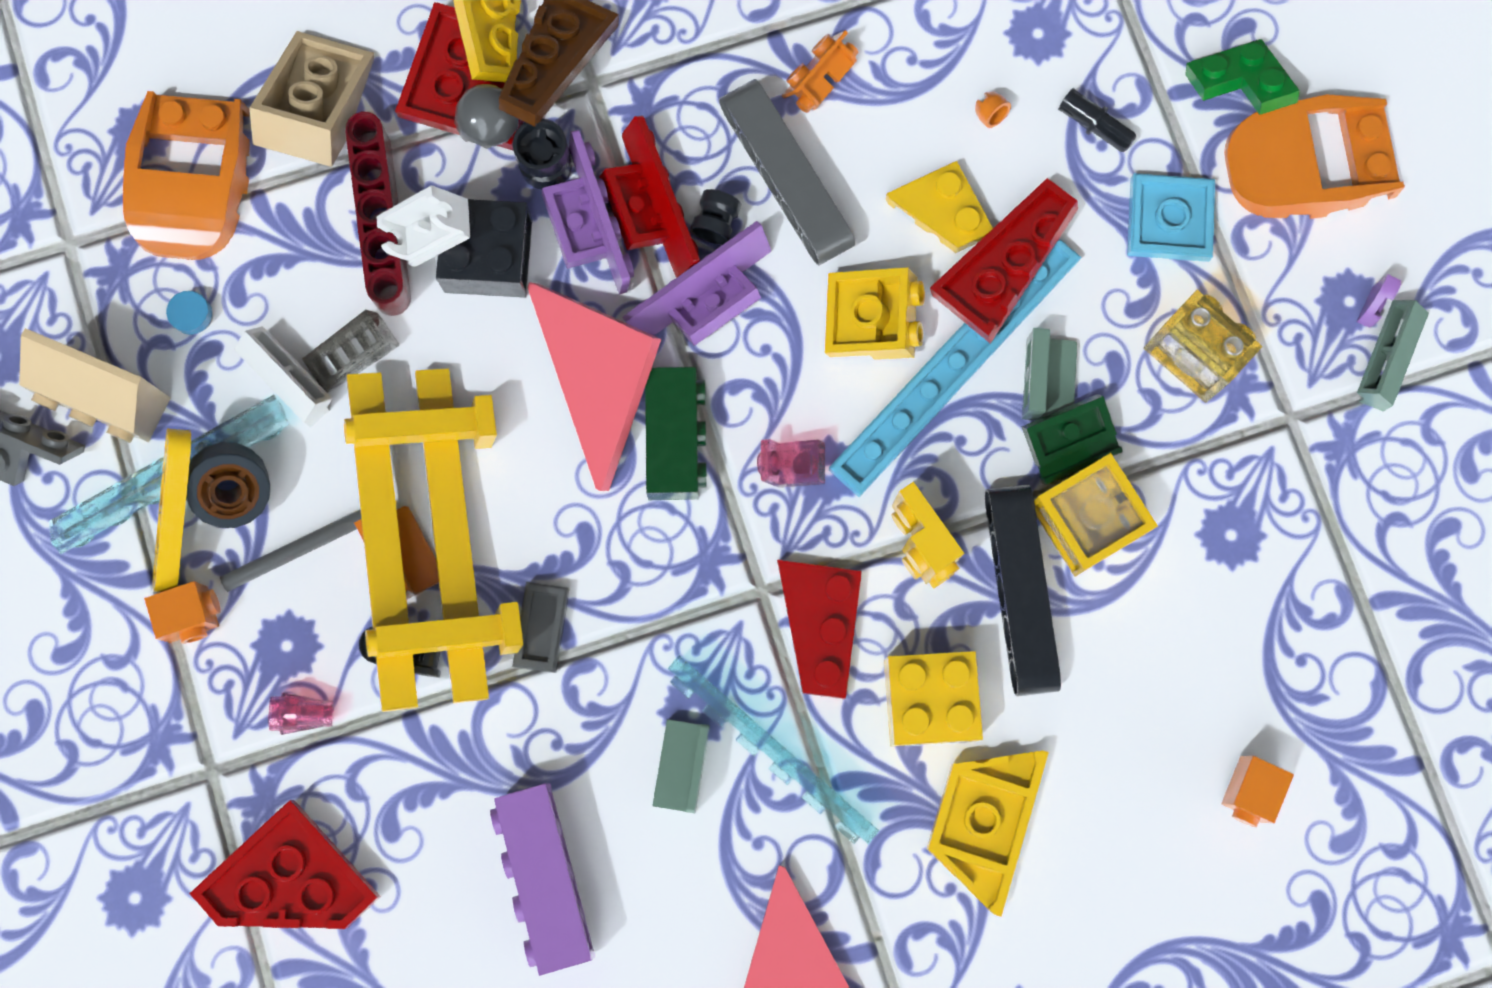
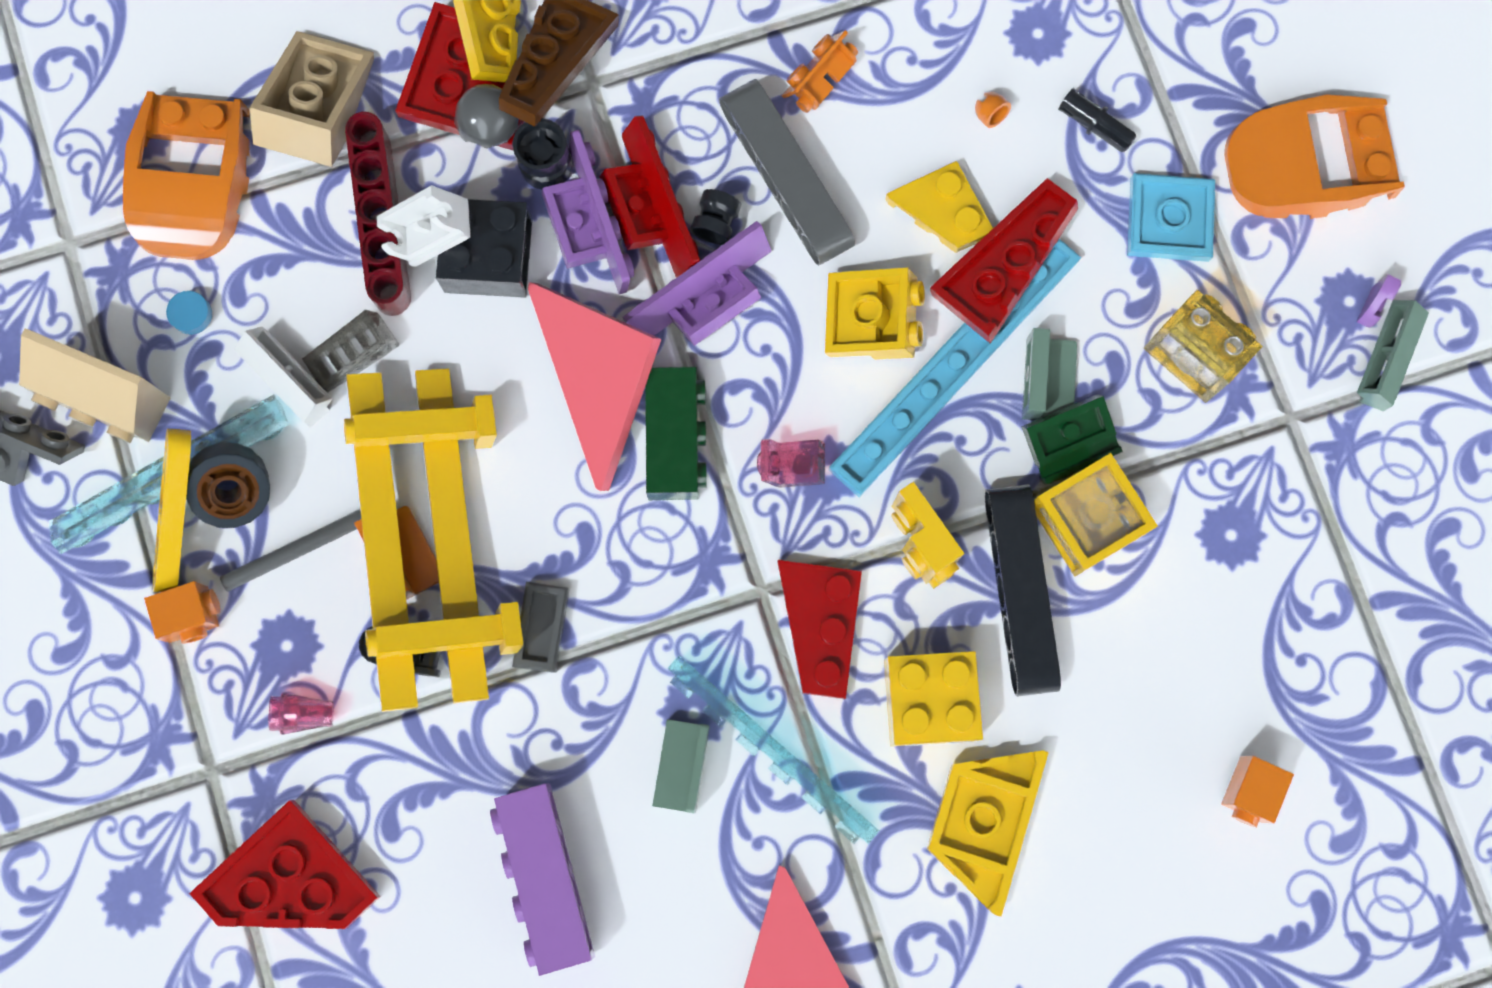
green plate [1185,39,1300,115] -> none

